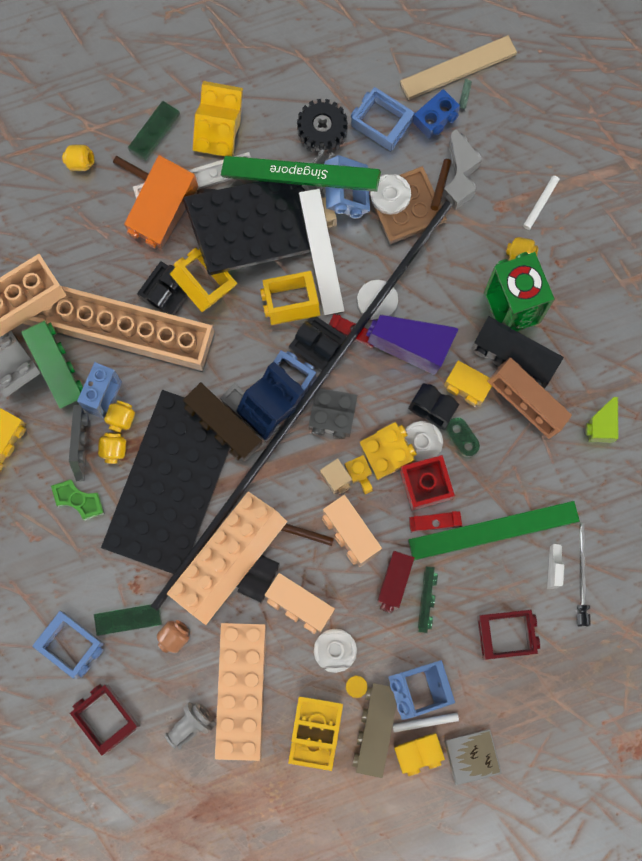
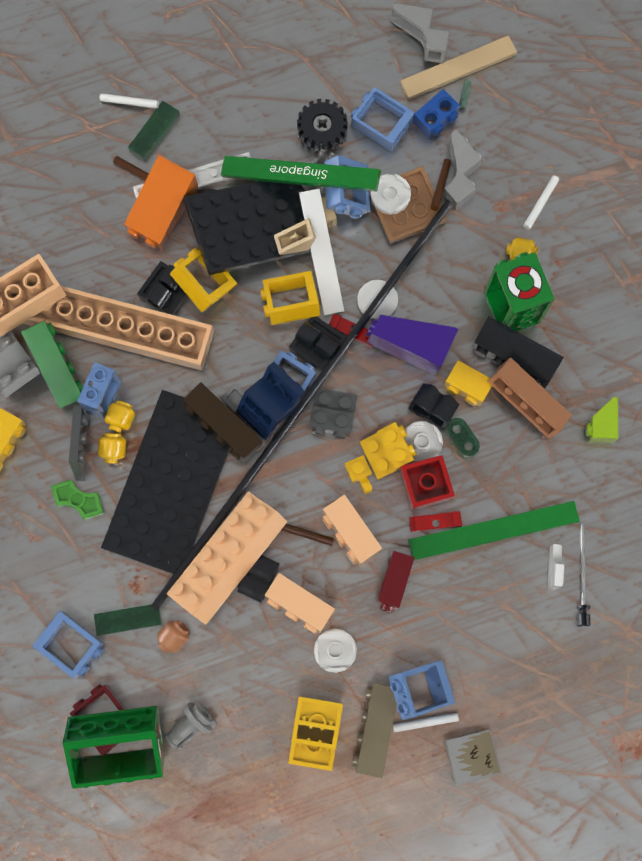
yellow head [62,144,95,171] -> none
yellow bracket [193,81,243,156] -> none
light nougat brick [215,623,266,761] -> none
tan brick [320,458,352,494] -> none
yellow piece [346,676,368,698] -> none
yellow brick [394,733,445,776] -> none
clear green plate [417,566,438,634] -> none
dark red window [477,609,540,660] -> none
none -> green hose [62,706,165,789]
none -> white bar [100,93,159,109]
none -> tan slope [274,218,316,255]
none -> light grey arch [391,3,449,63]

